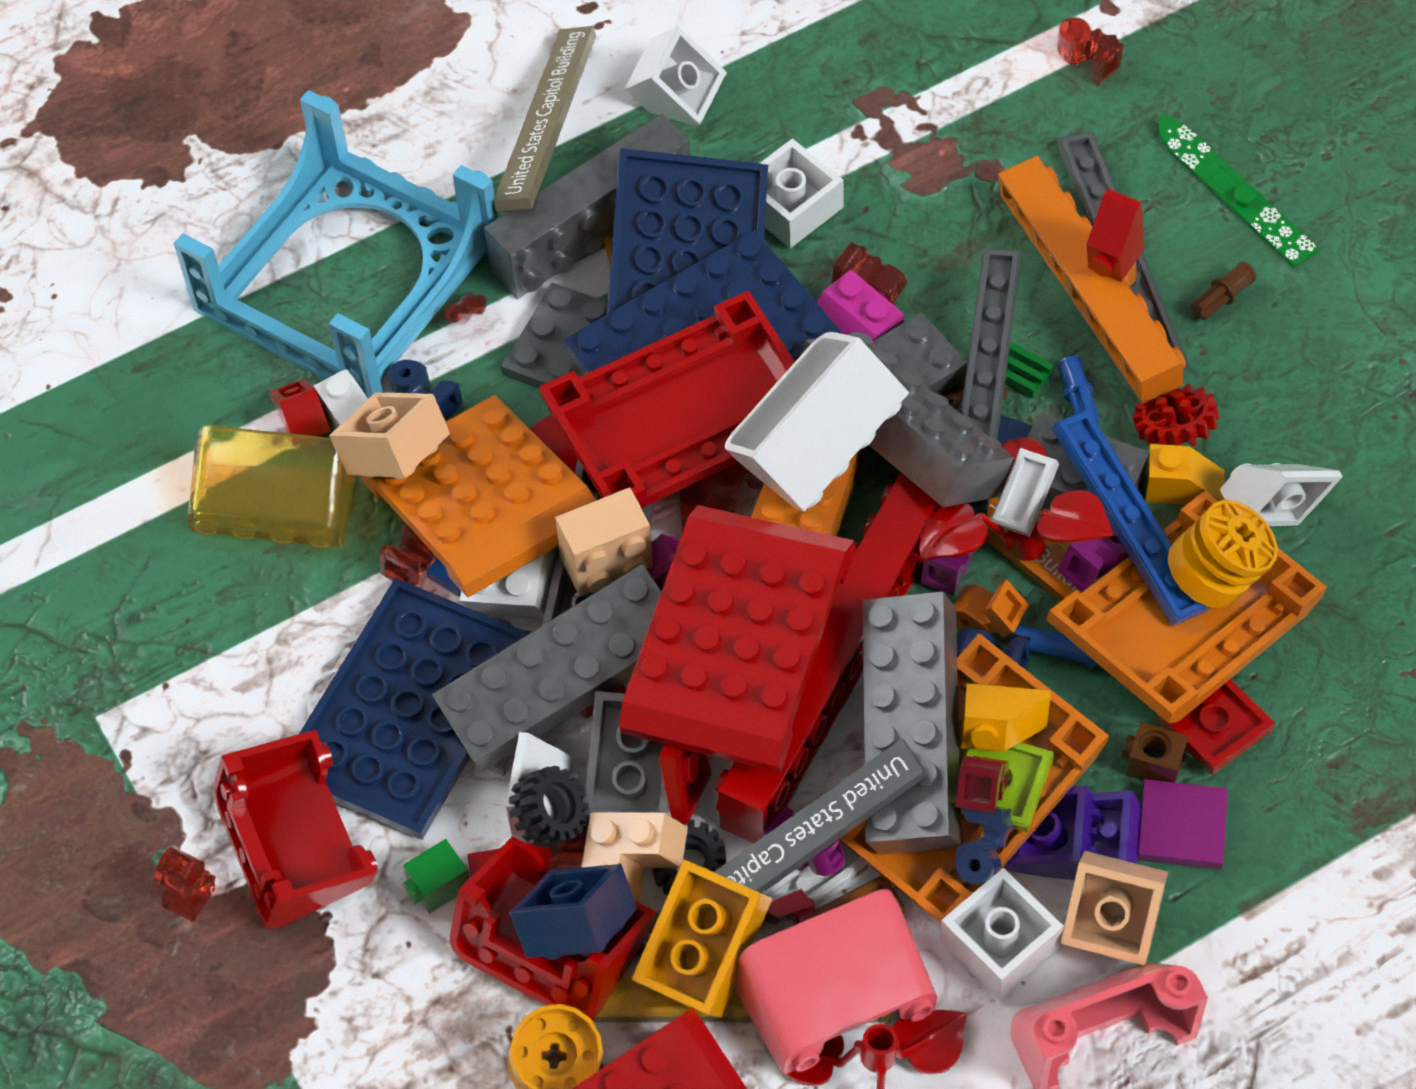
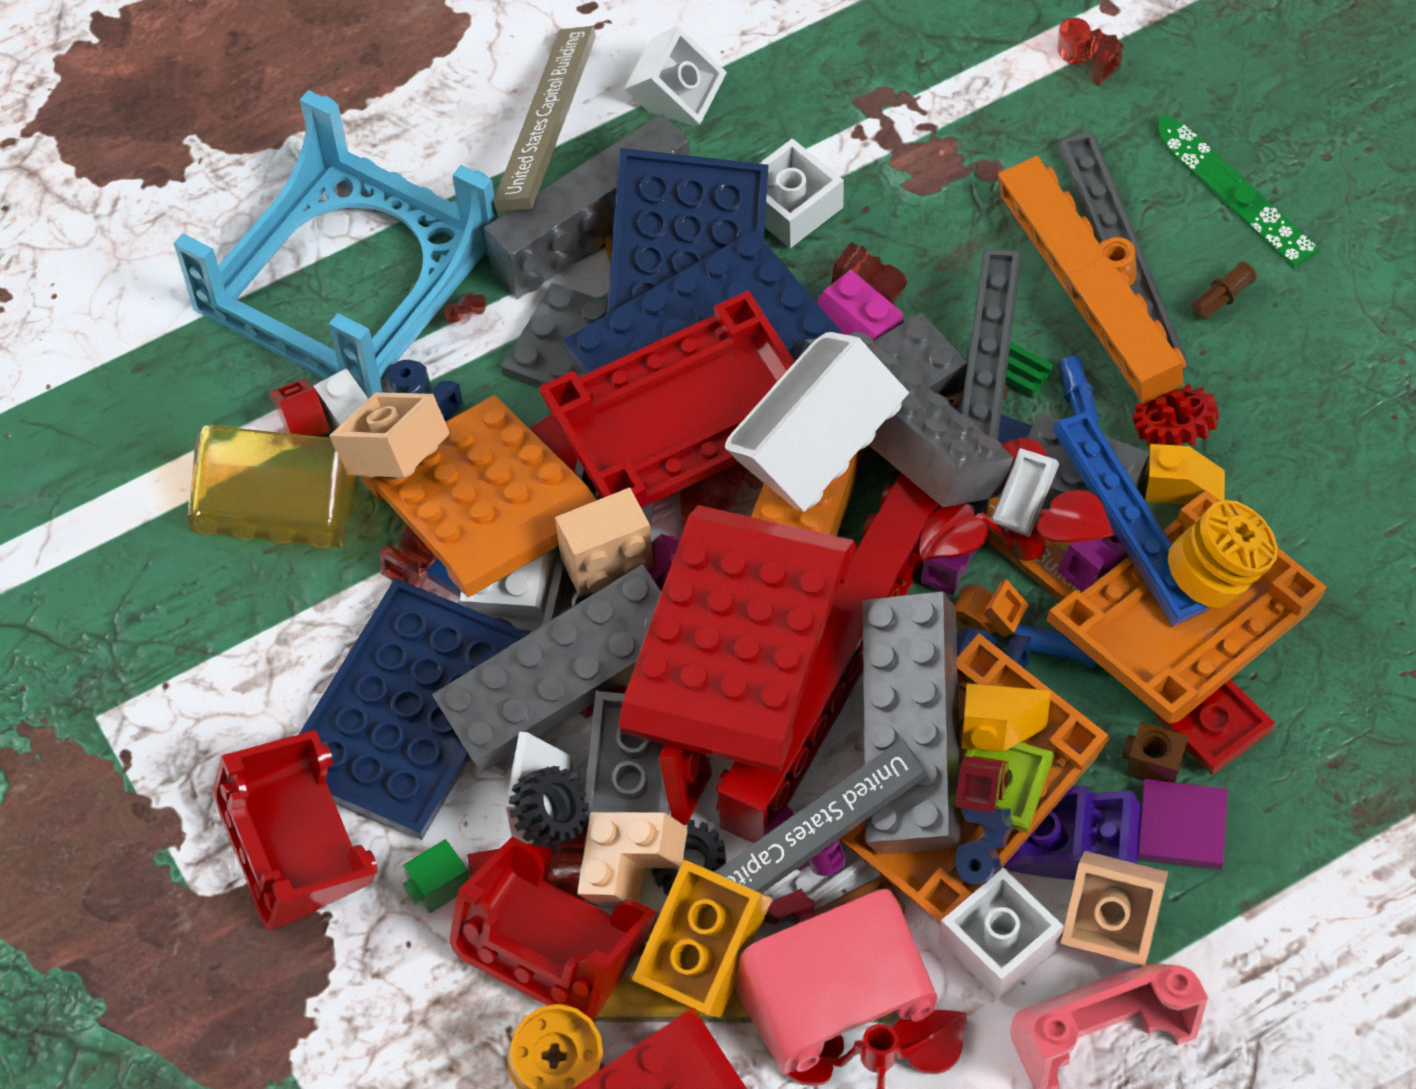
clear red leg [154,847,216,923] -> none
dark blue brick [510,864,637,960] -> none
red slope [1086,189,1144,282] -> none
white slope [1220,463,1343,526] -> none

